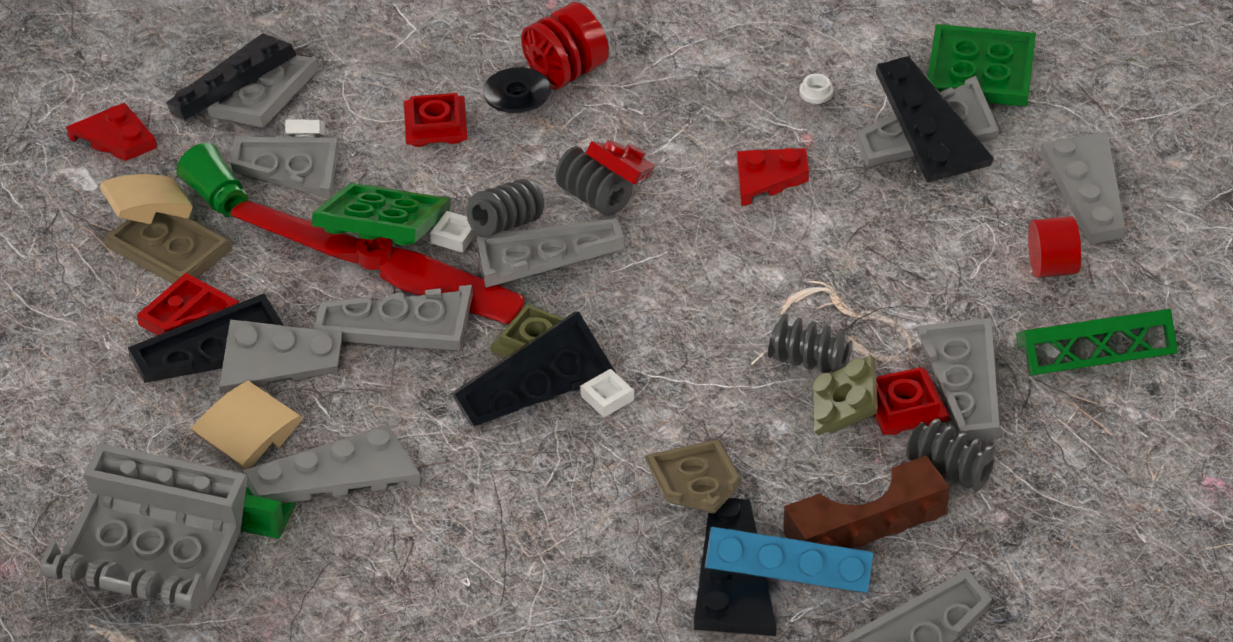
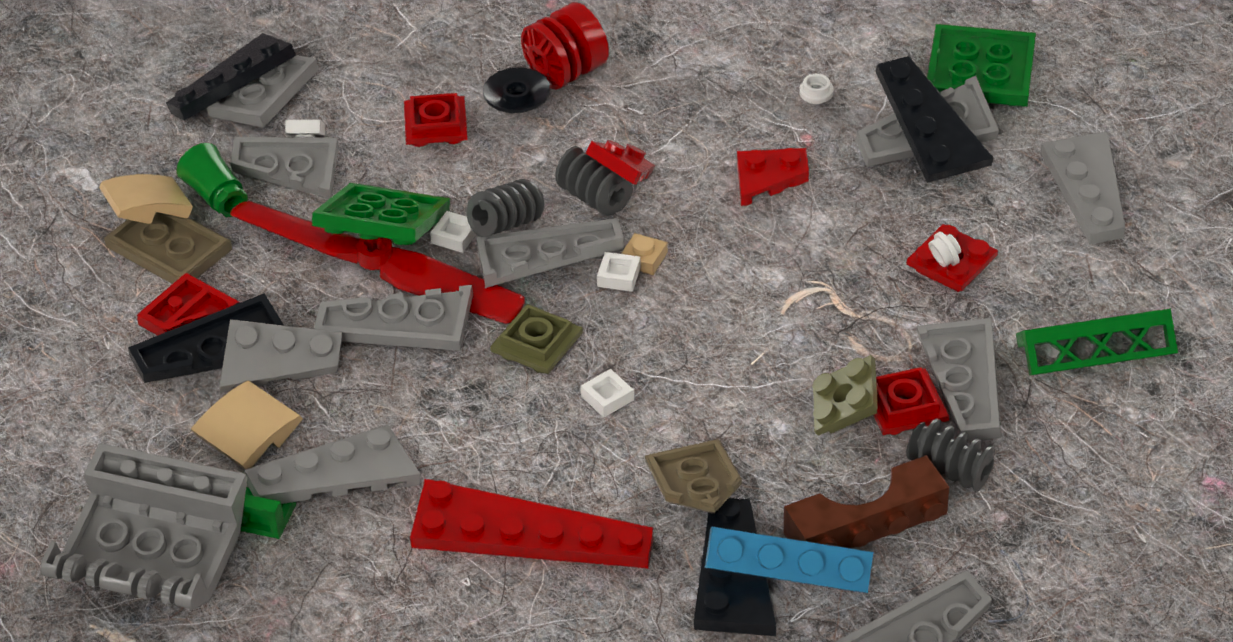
red wing [66,102,157,161] -> none
black wing [451,311,616,426] -> none
dark grey piece [768,313,852,373] -> none
red piece [1028,216,1081,278] -> none
none -> red wing [410,479,654,569]
none -> white plate [597,252,641,292]
none -> tan plate [621,233,668,275]
none -> red piece [906,224,998,292]
none -> white plate [928,231,962,267]

